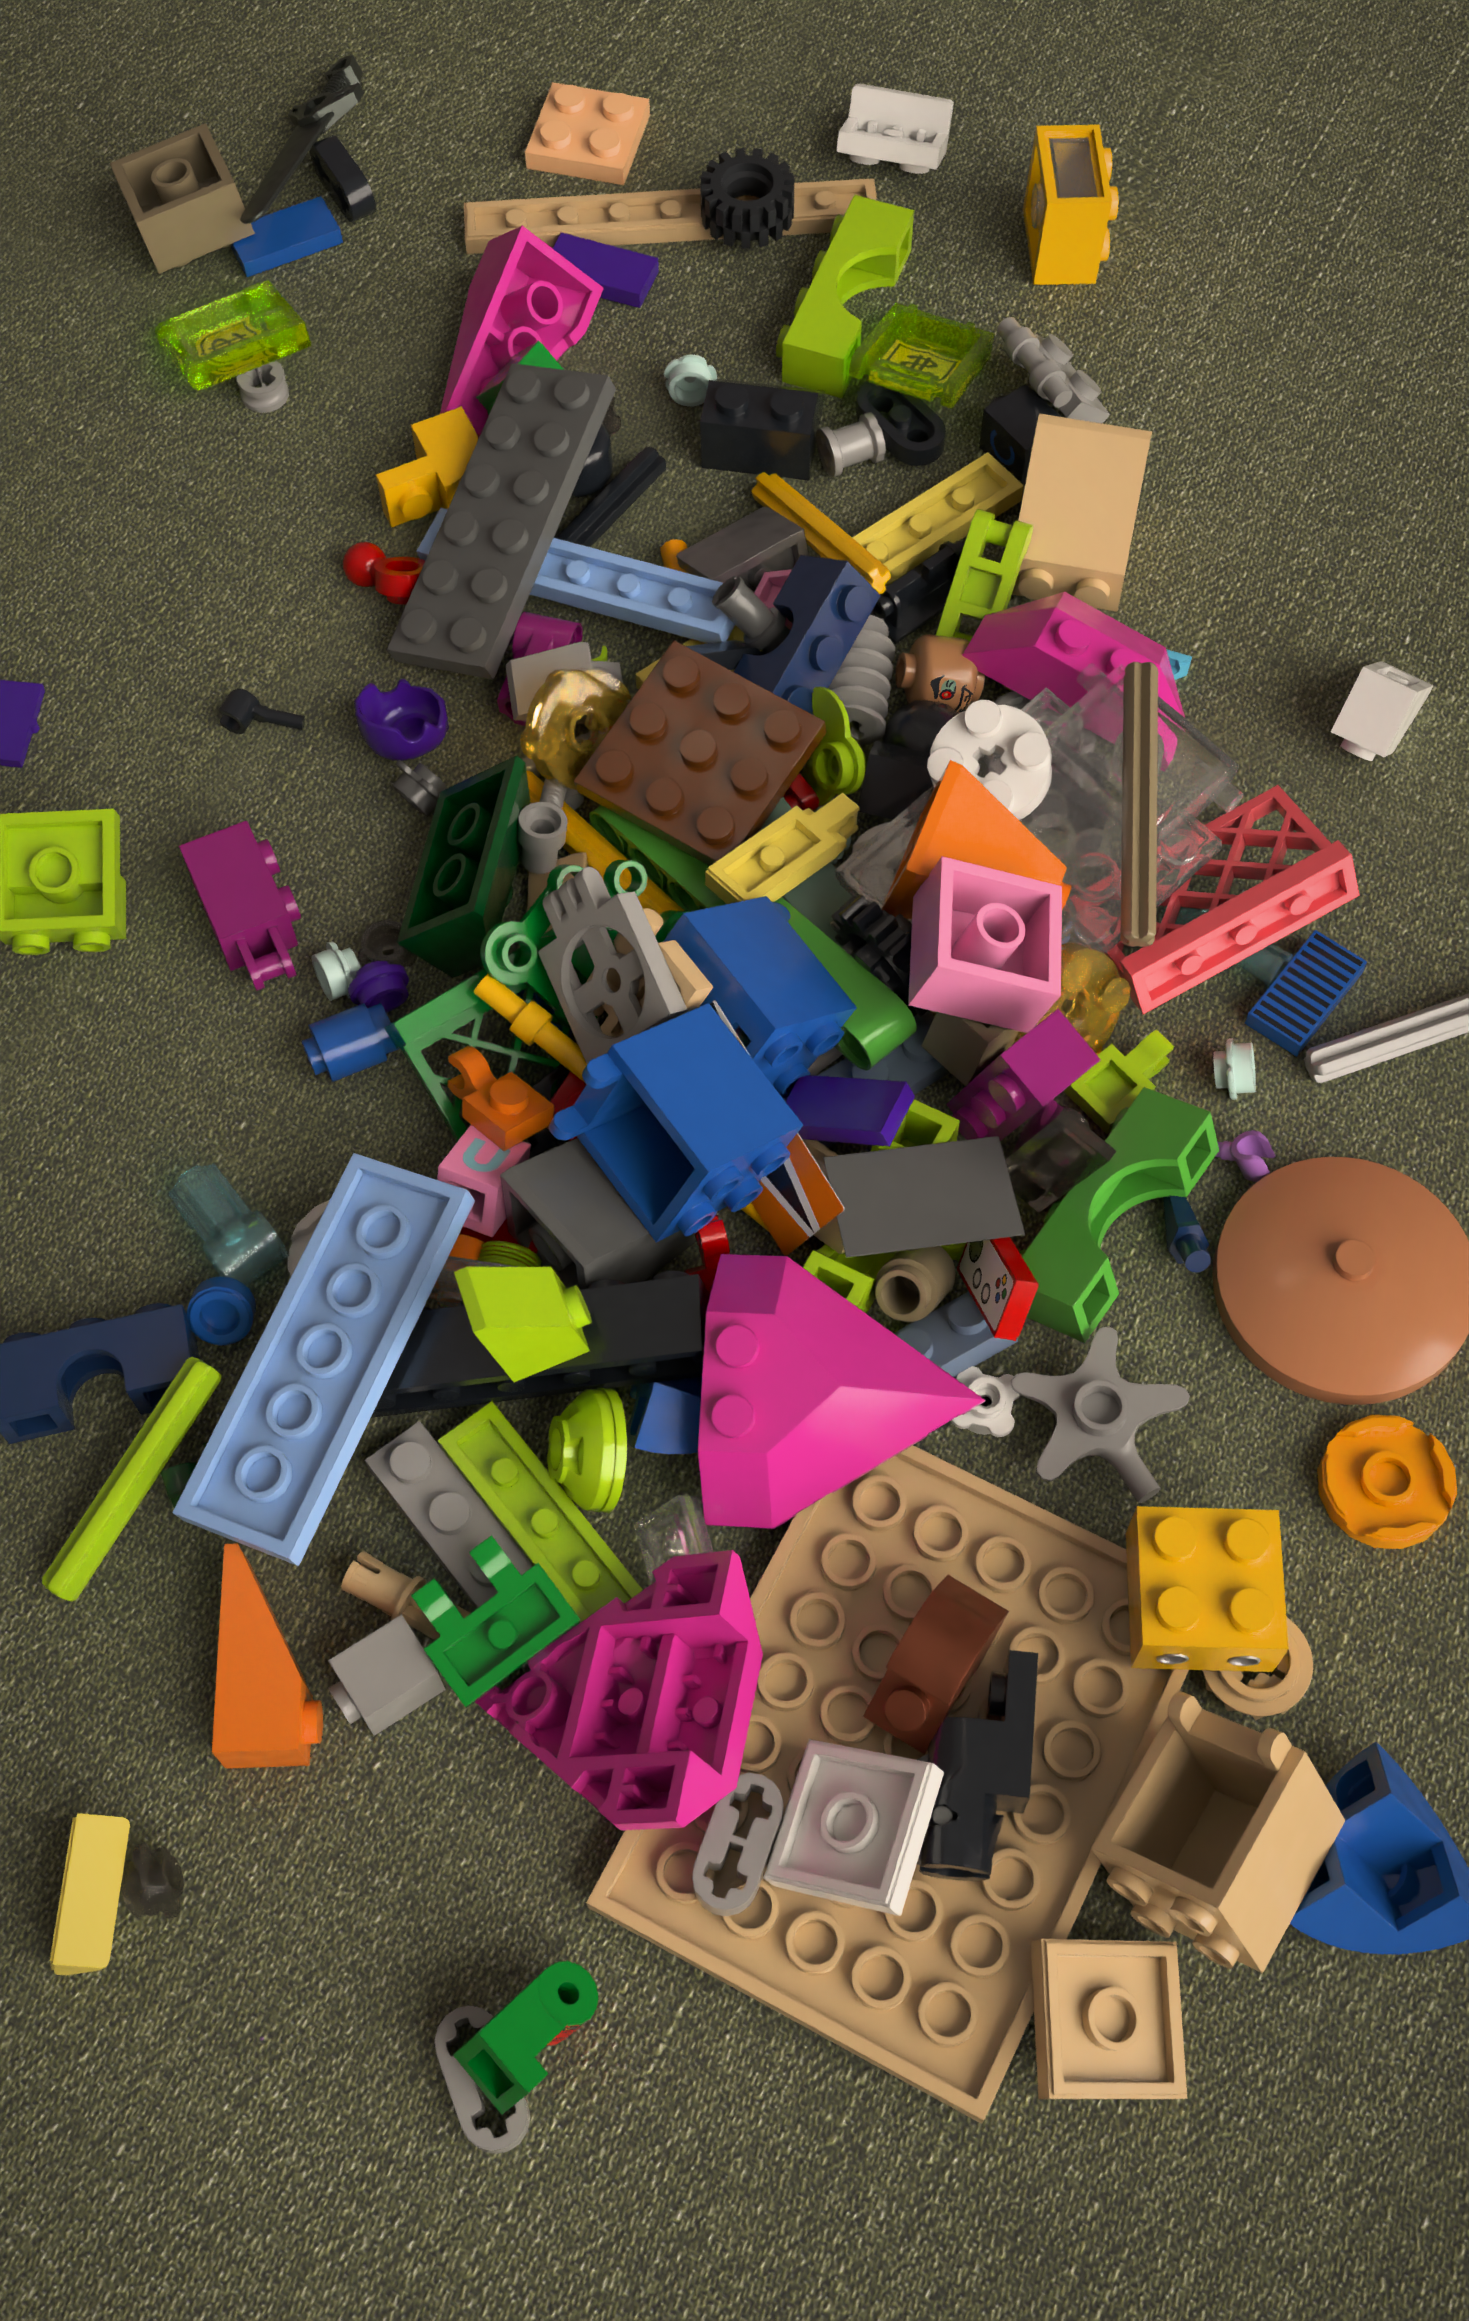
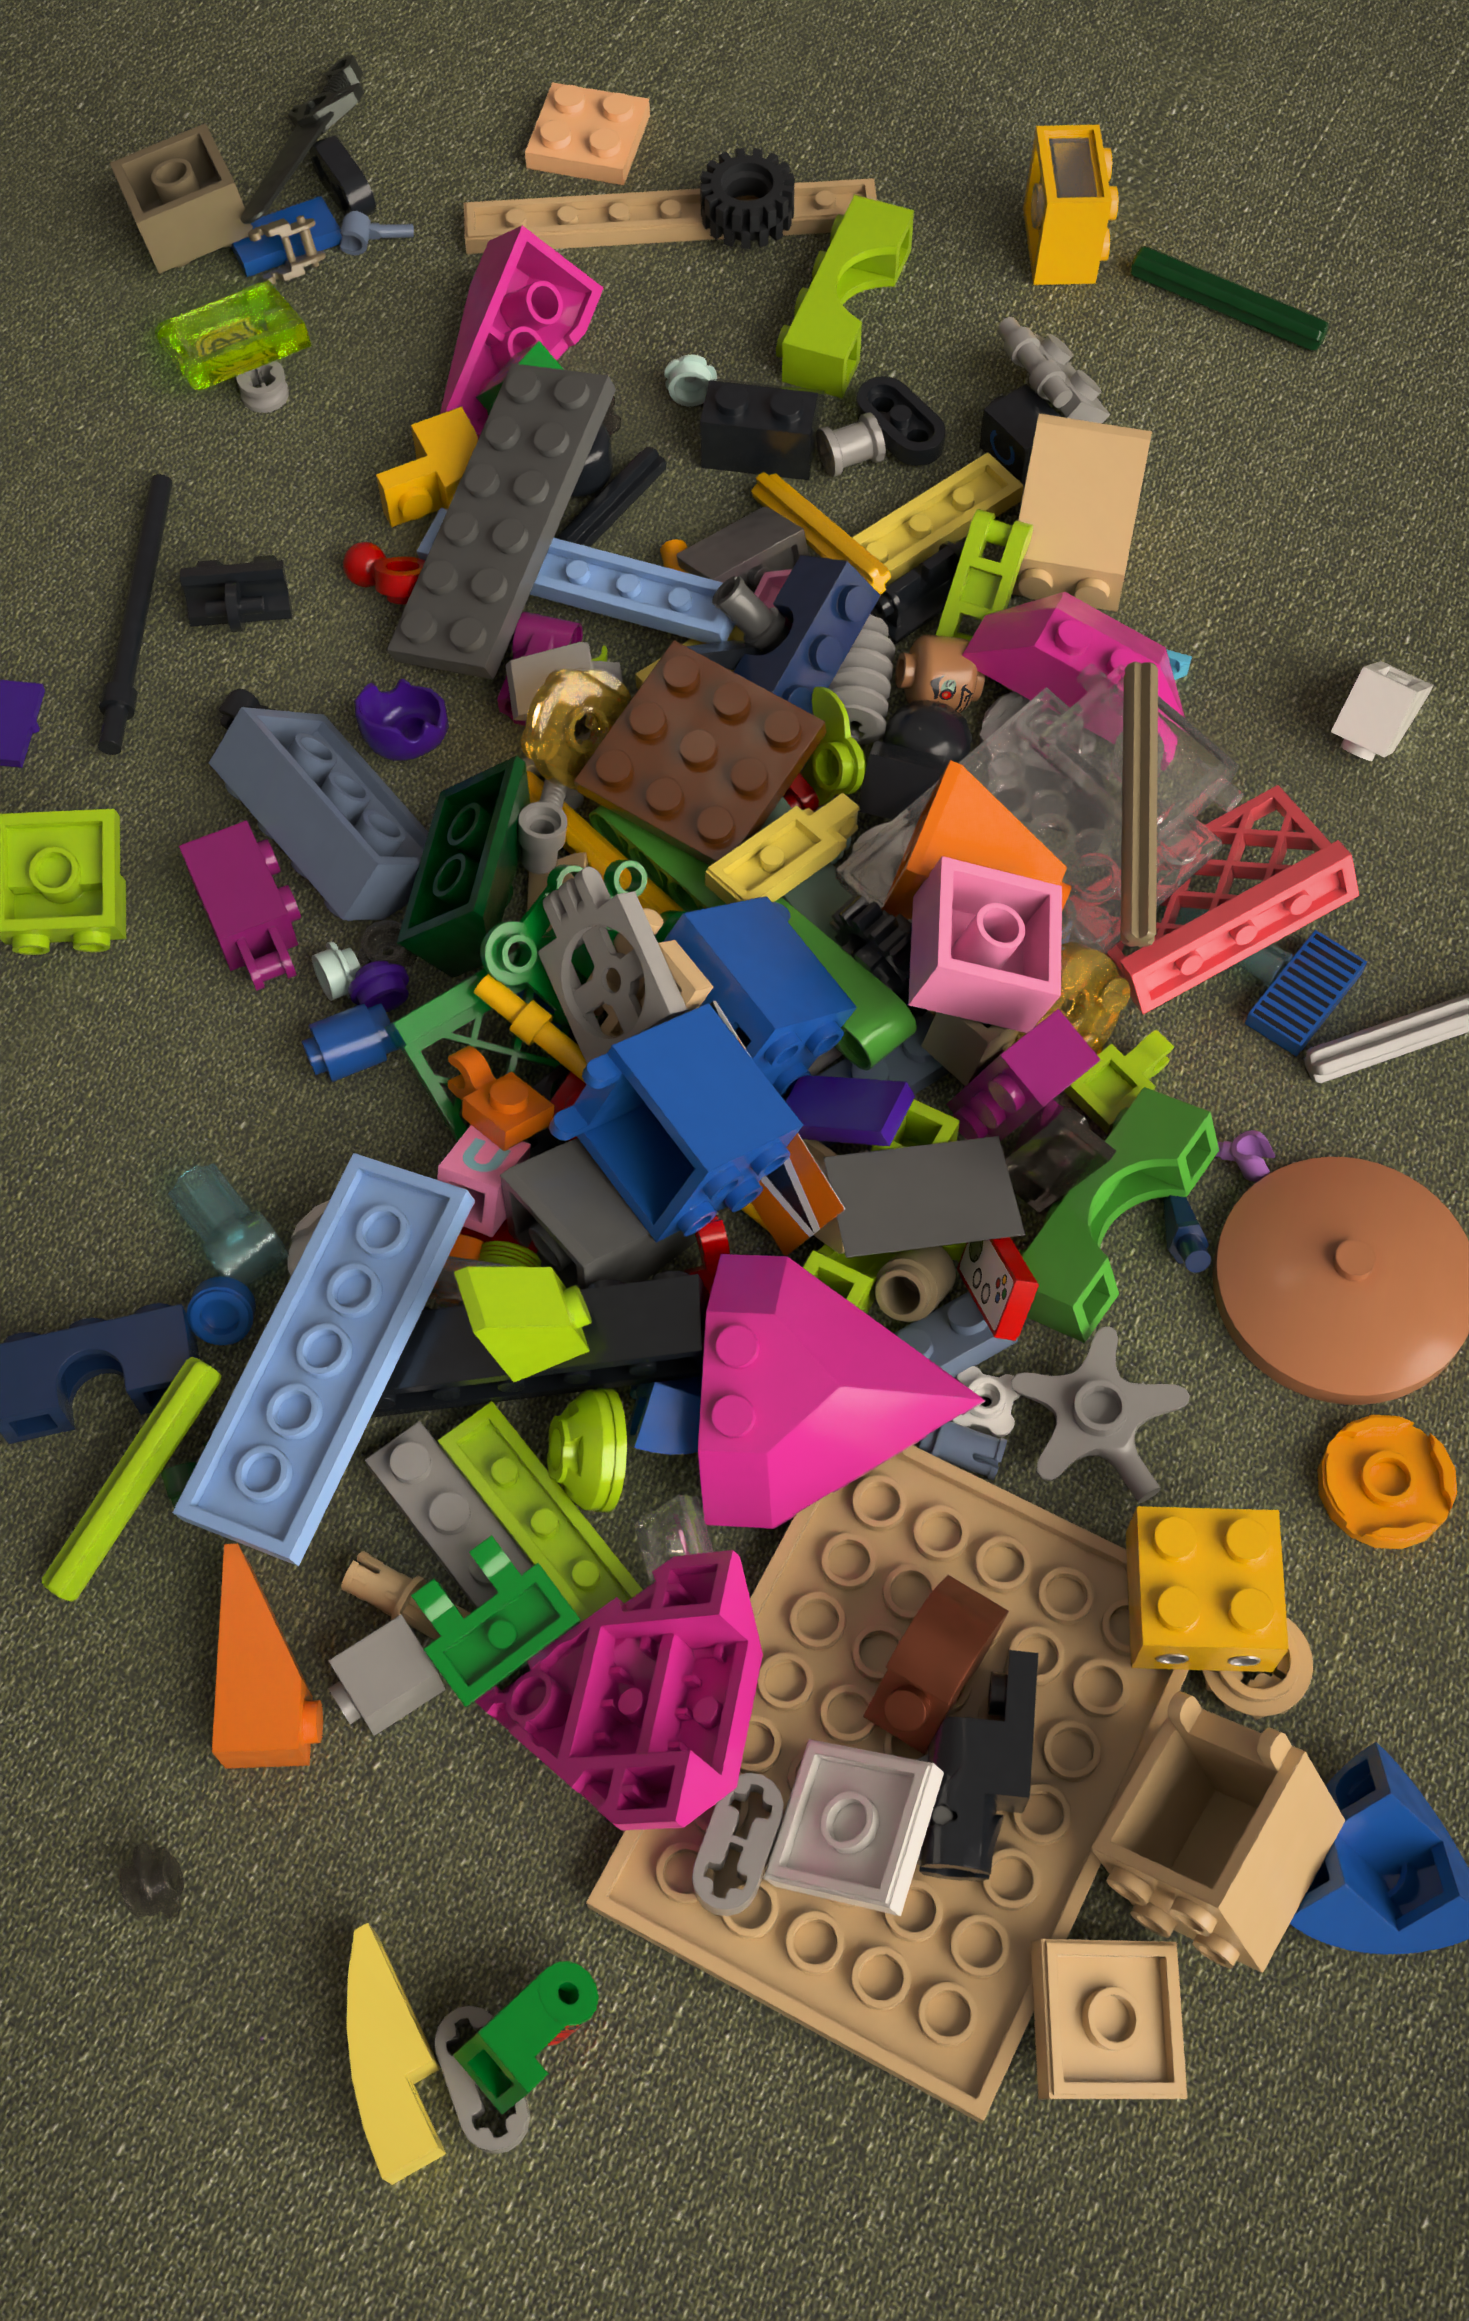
light yellow slope [50,1813,130,1976] -> none
dark grey plate [392,760,446,817] -> none
dark purple tile [552,232,659,308] -> none
white bracket [836,83,953,174] -> none
clear neon green container [849,303,995,409] -> none
white plate [927,700,1052,820] -> none
light aqua plate [1214,1038,1256,1100] -> none
none -> black bar [98,474,173,755]
none -> black hips [179,555,292,633]
none -> sand blue slope [209,707,429,921]
none -> dark tan piece [248,215,326,285]
none -> sand blue hand [340,211,414,255]
none -> light yellow slope [346,1923,446,2185]
none -> sand blue pin [918,1421,1007,1481]
none -> dark green axle [1130,246,1329,351]

